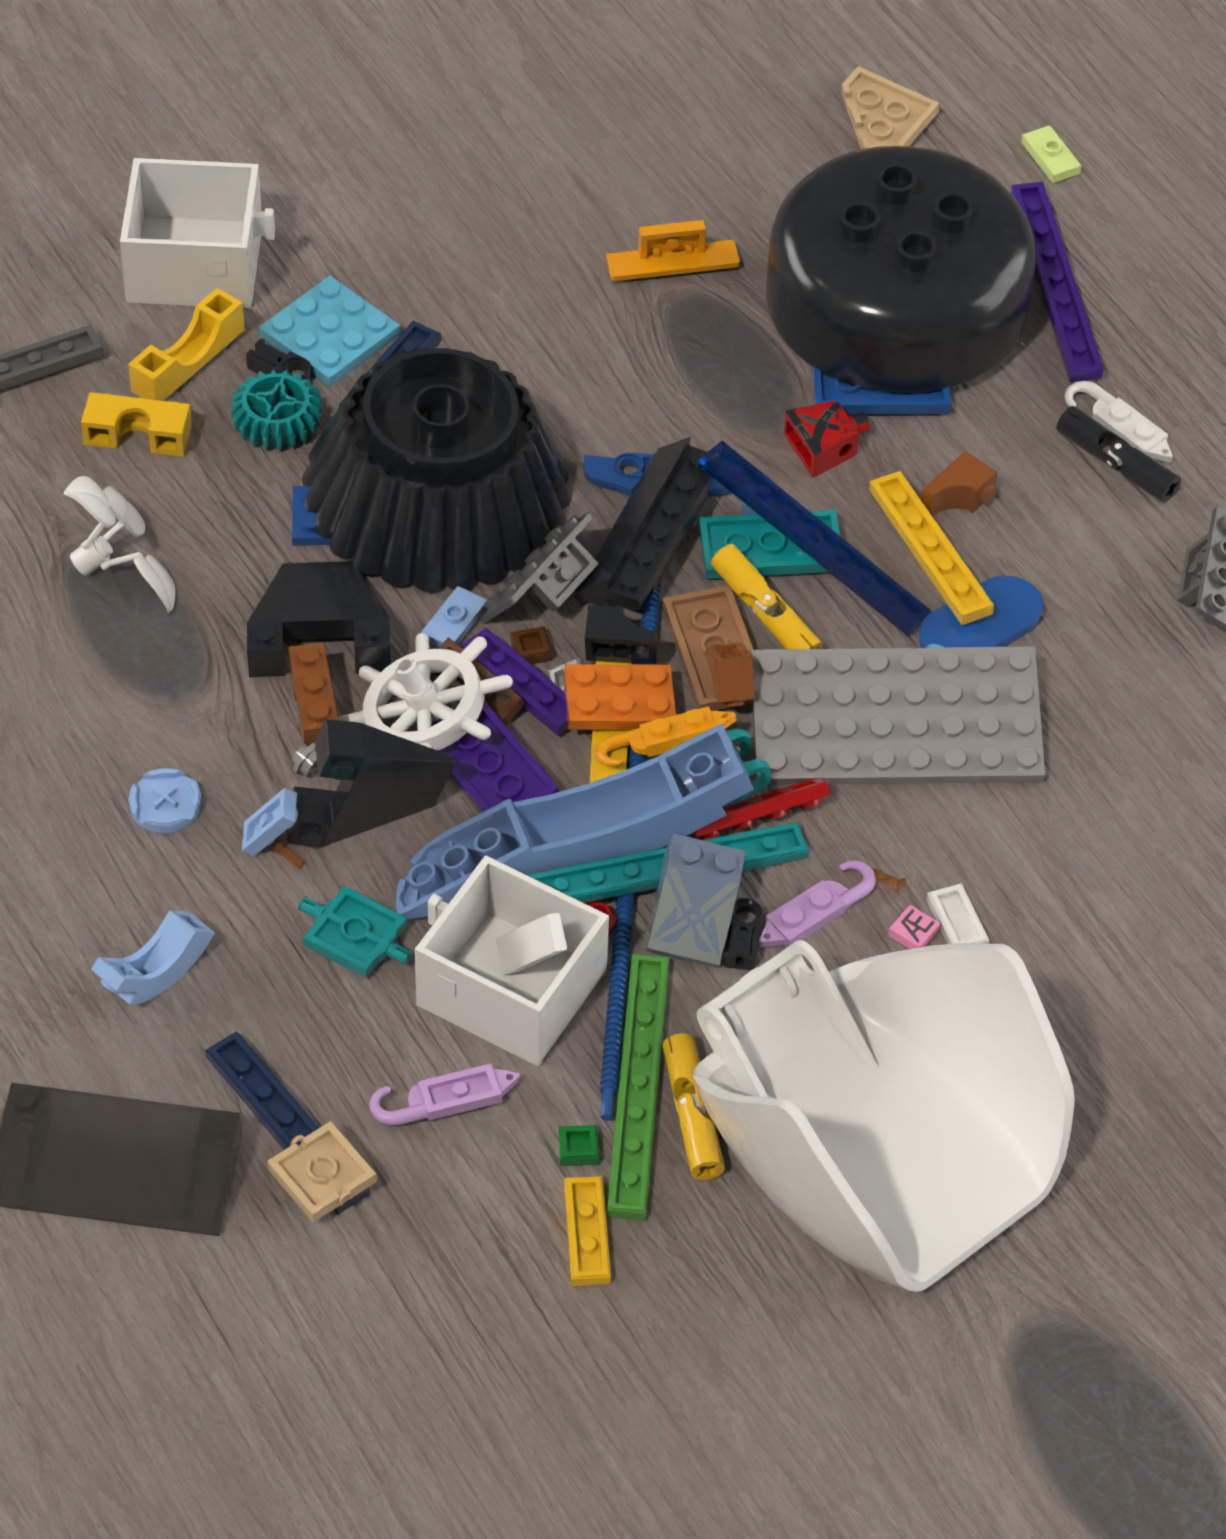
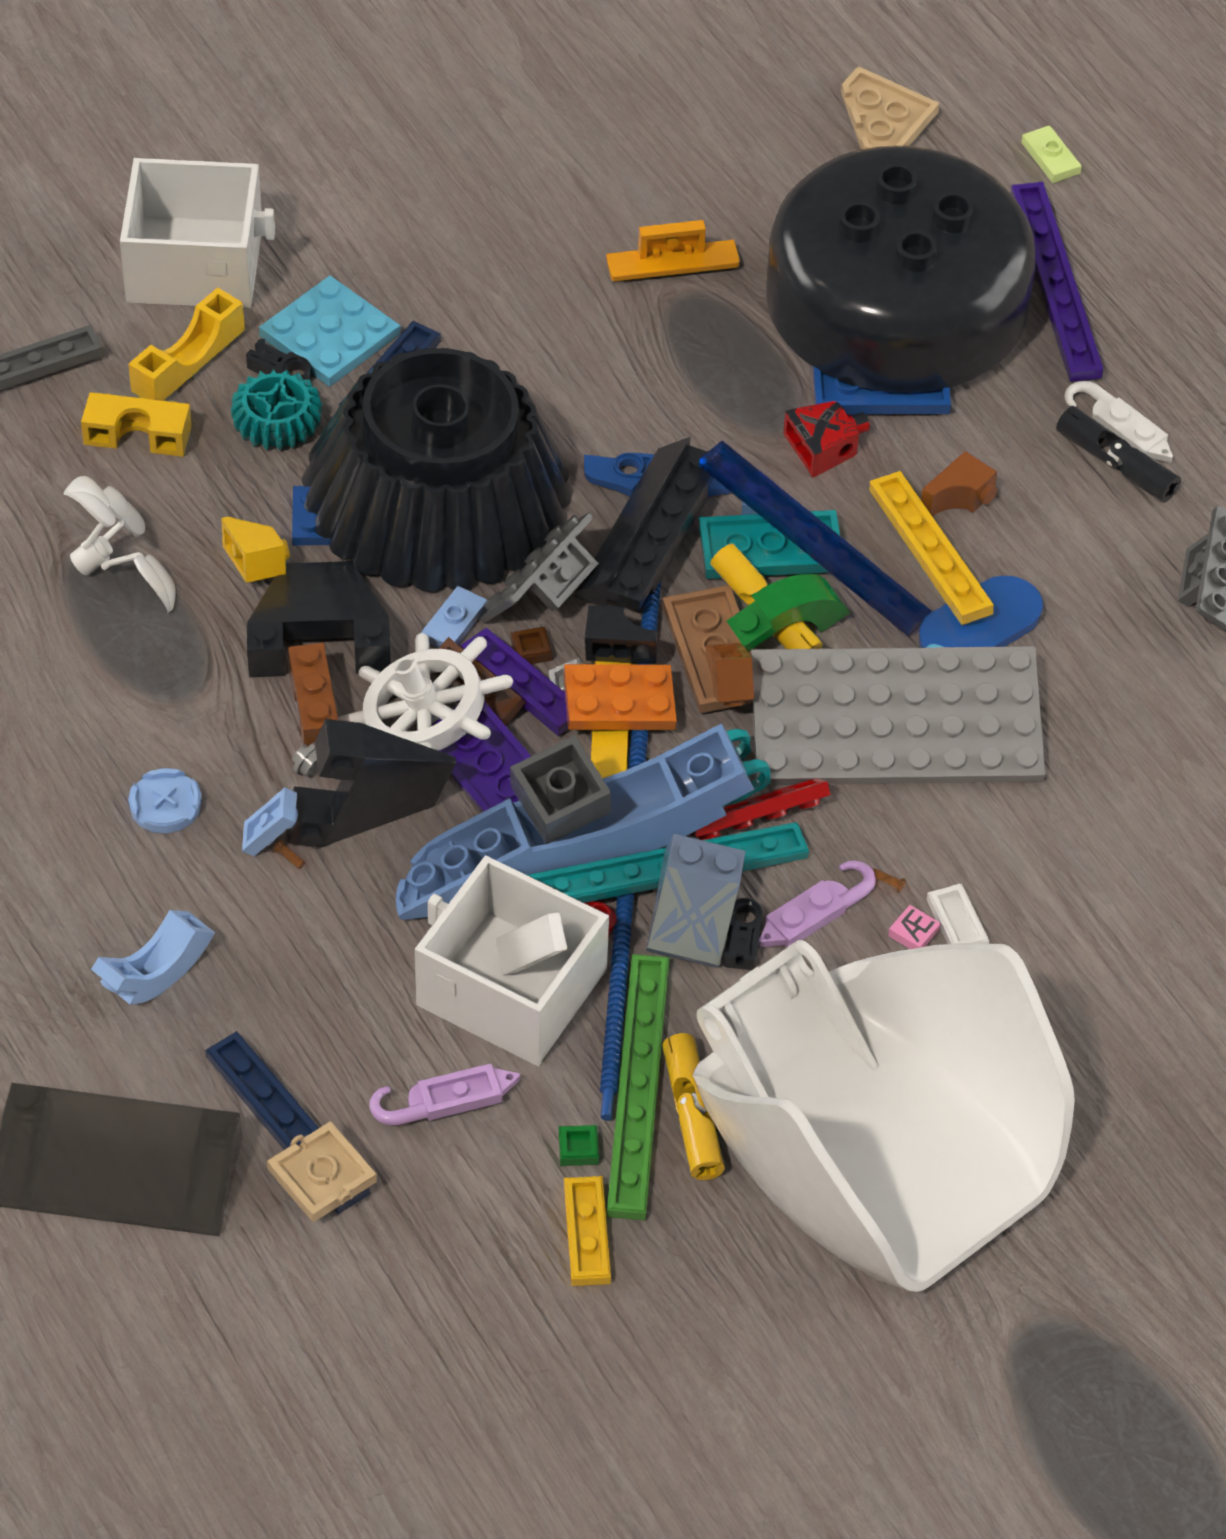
teal plate [298,886,413,978] -> none
light orange plate [596,706,736,767] -> none
none -> yellow slope [221,517,289,583]
none -> dark grey brick [510,735,611,844]
none -> green arch [726,574,850,652]

